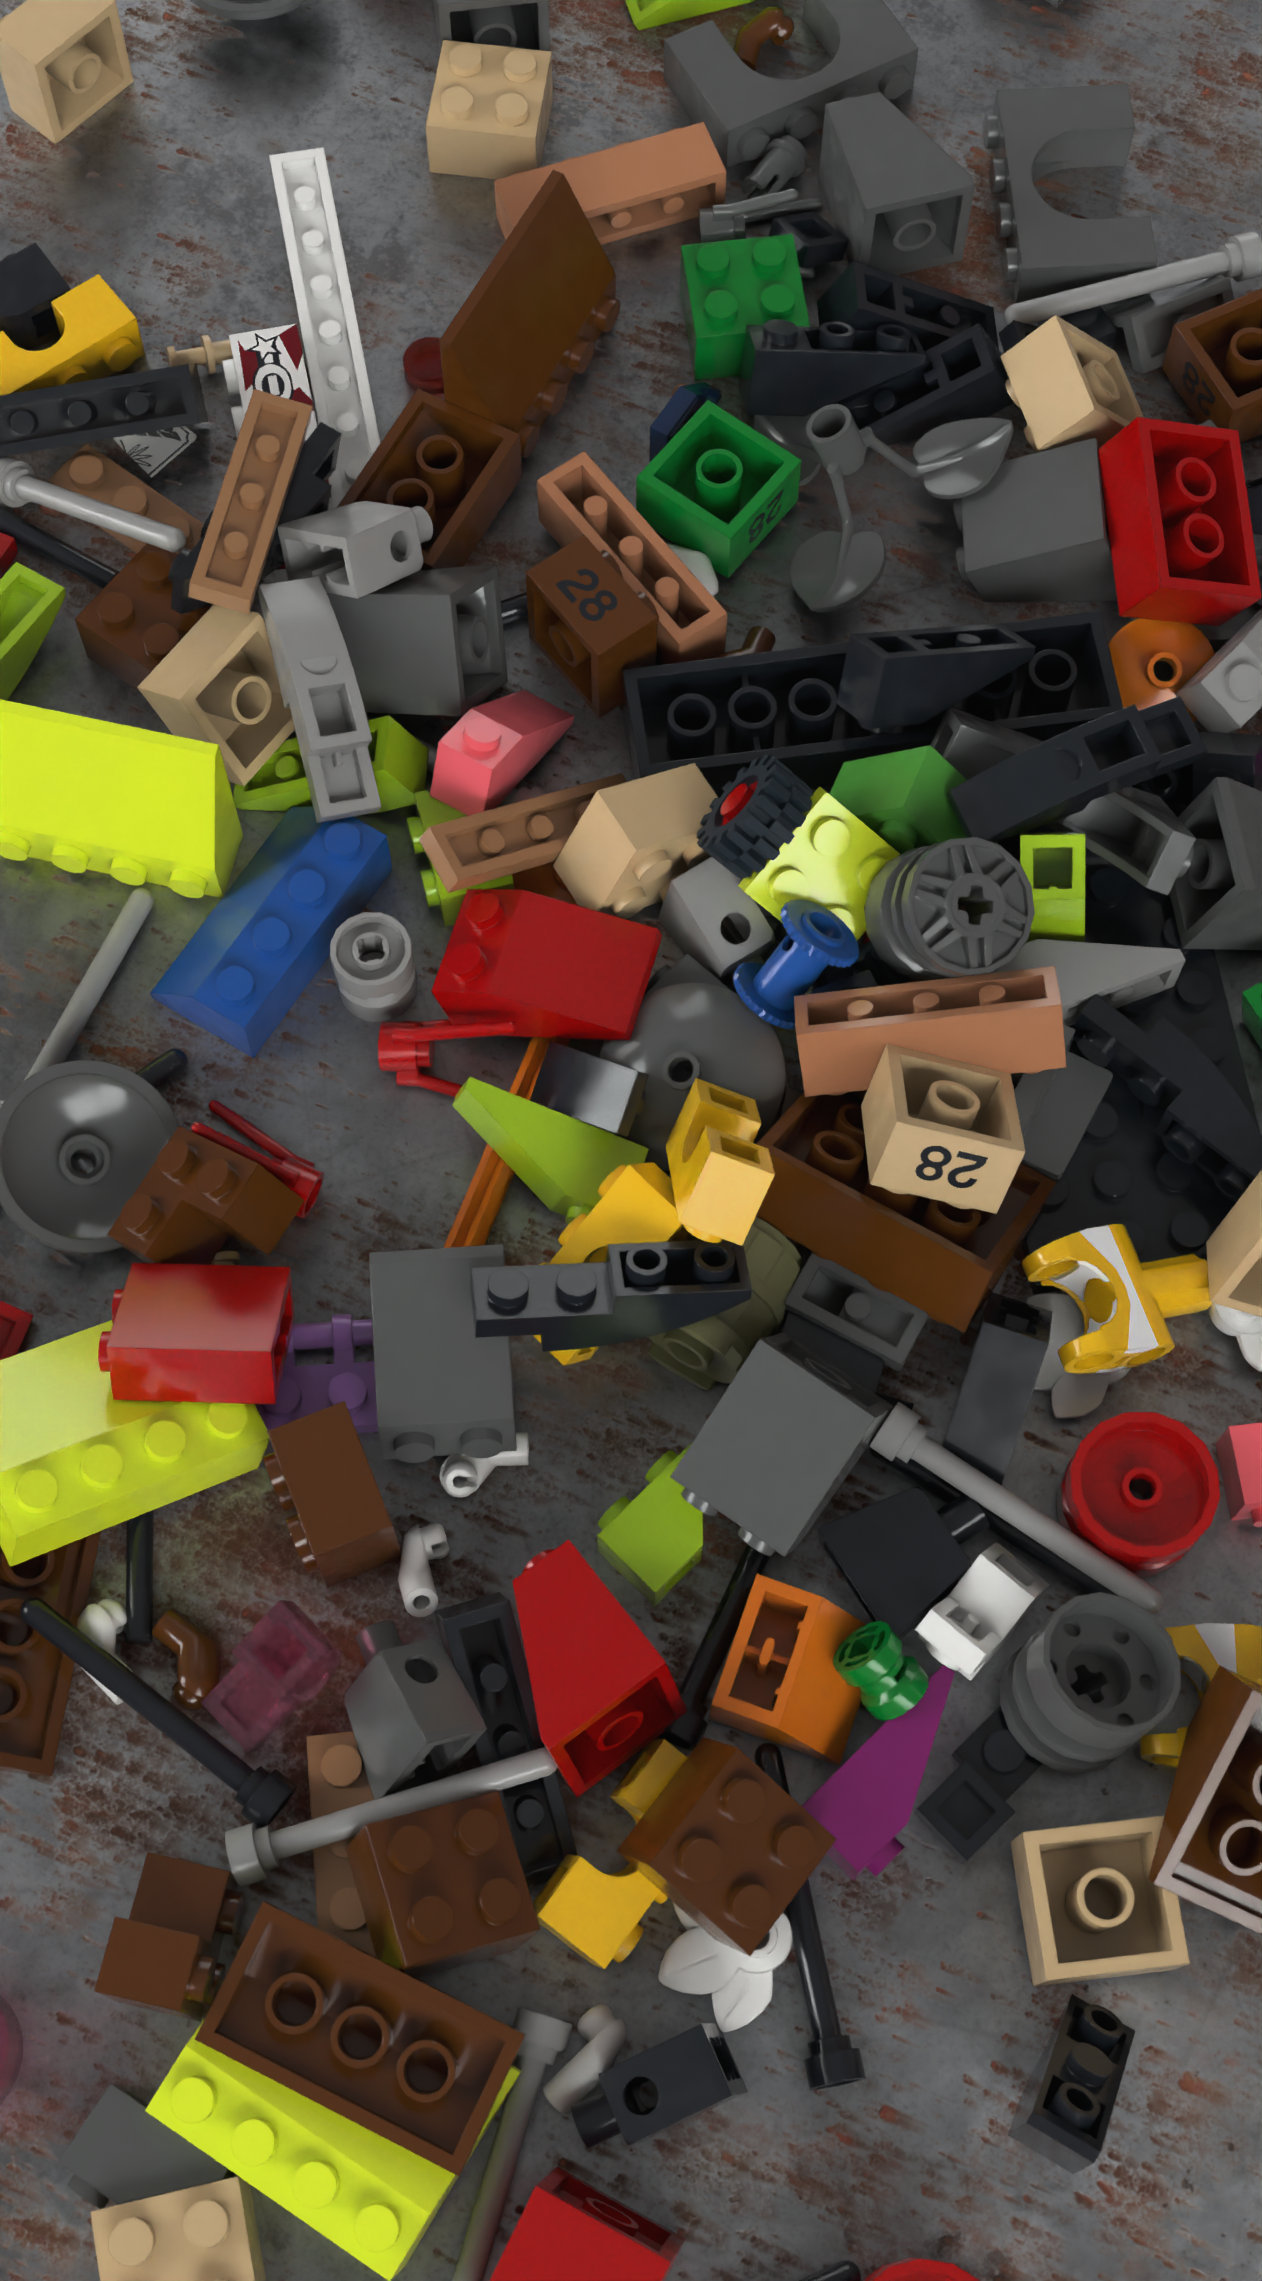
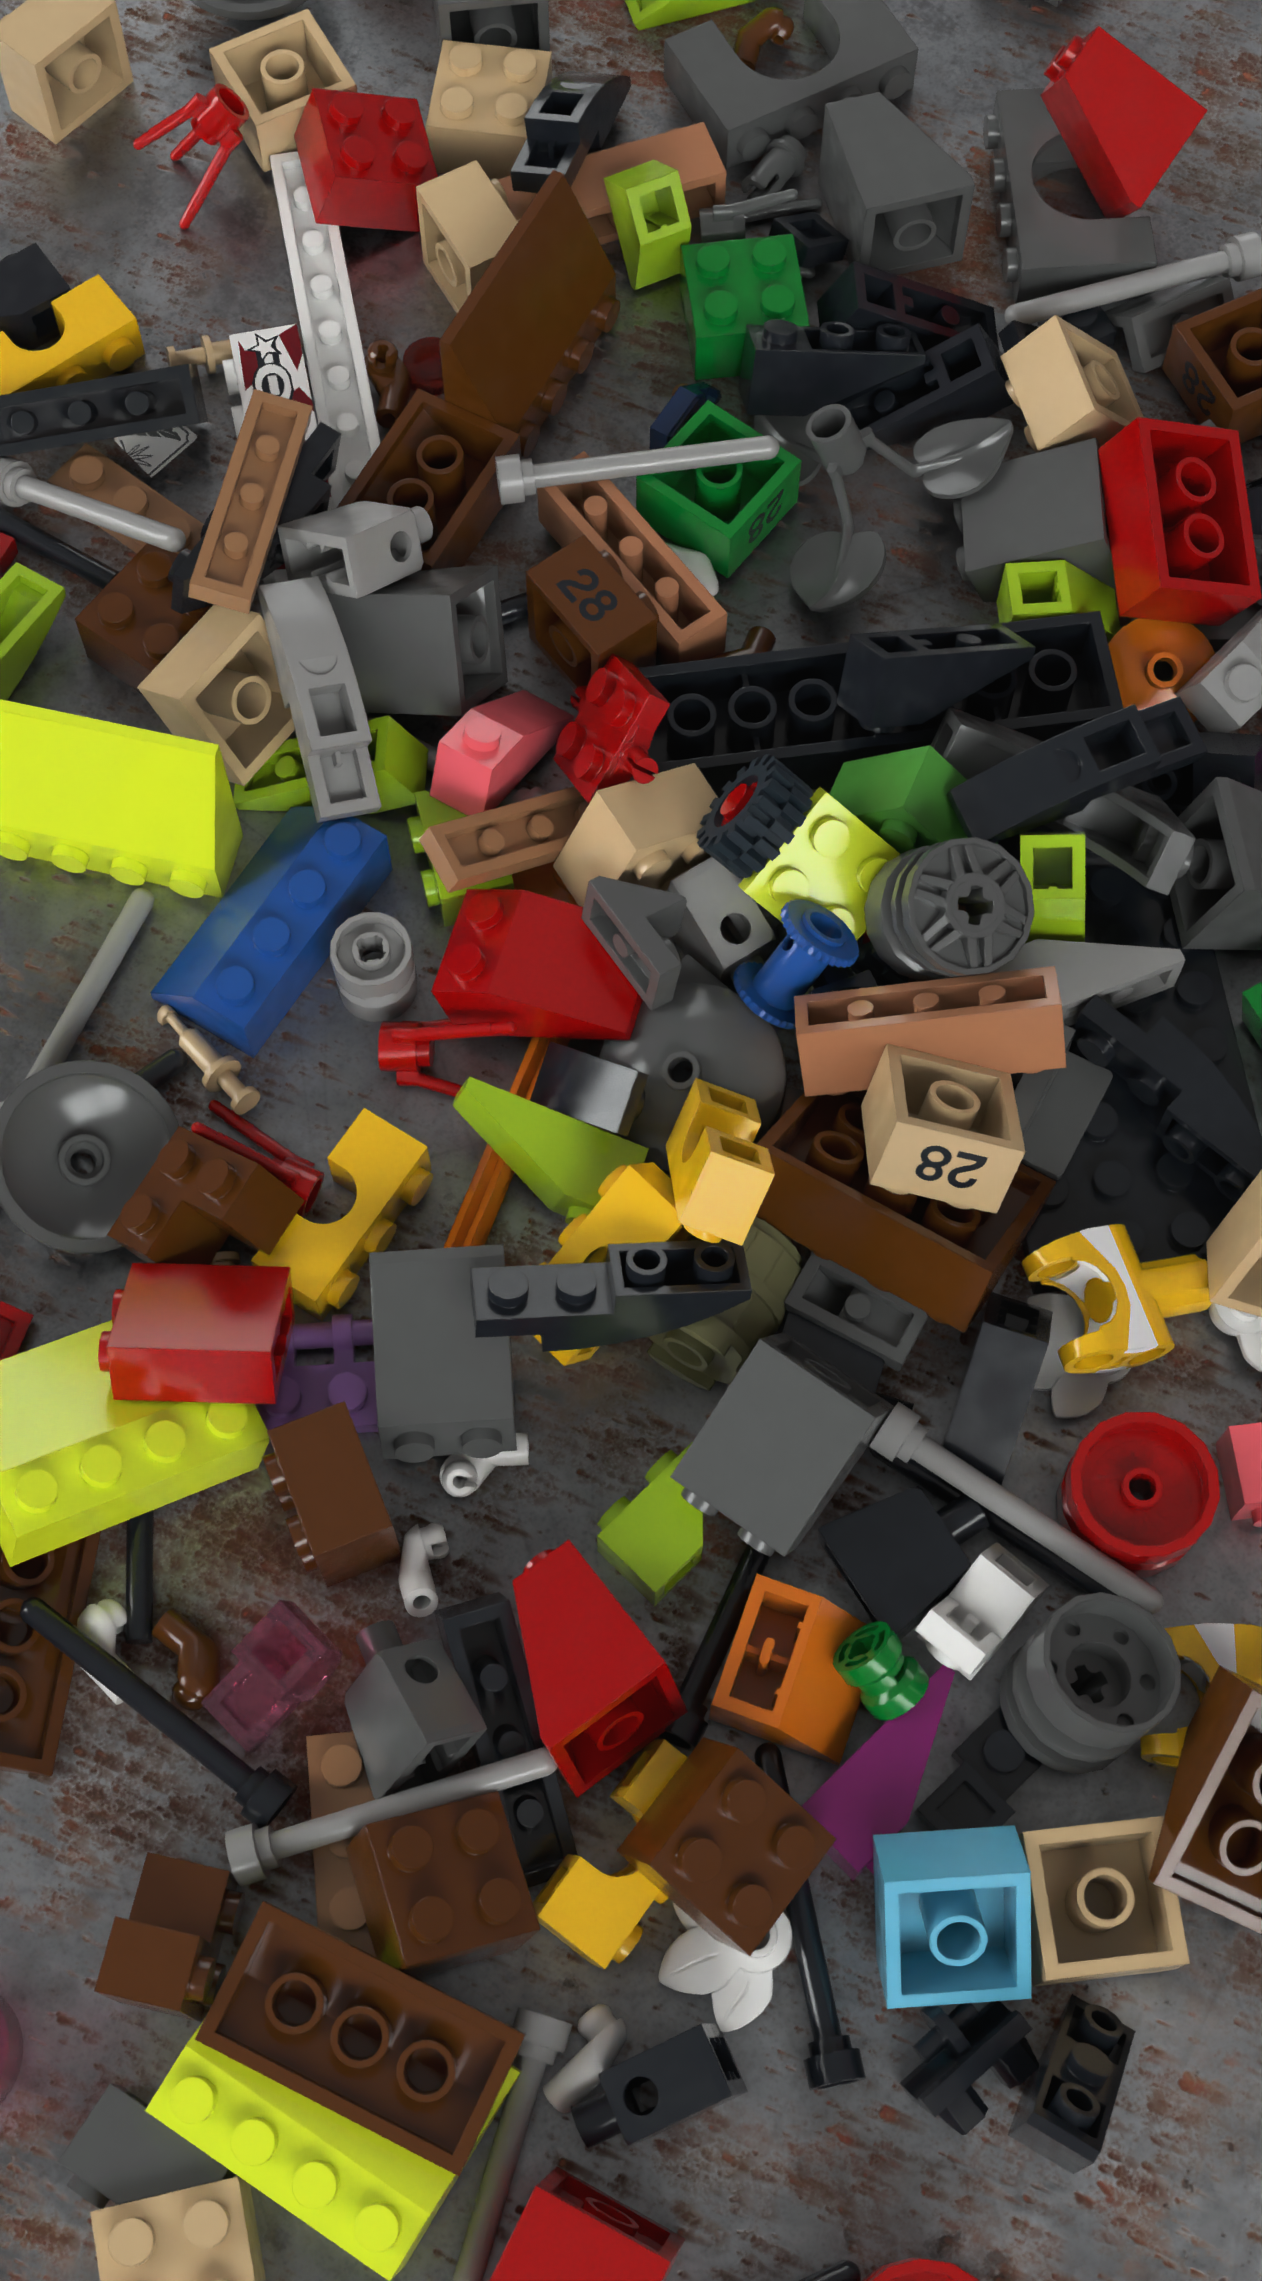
none -> red plant [133,83,250,230]
none -> tan piece [157,1005,261,1115]
none -> tan brick [209,8,357,172]
none -> yellow arch [251,1108,433,1321]
none -> red brick [294,88,438,232]
none -> reddish brown arm [364,340,412,429]
none -> tan brick [416,160,520,313]
none -> light grey piece [495,435,780,505]
none -> black slope [510,71,631,194]
none -> red plate [553,653,670,804]
none -> dark grey slope [581,876,687,1011]
none -> lime slope [603,159,692,290]
none -> medium azure brick [873,1825,1032,2009]
none -> black hips [899,2001,1039,2135]
none -> lime slope [996,560,1121,643]
none -> red slope [1040,26,1208,218]

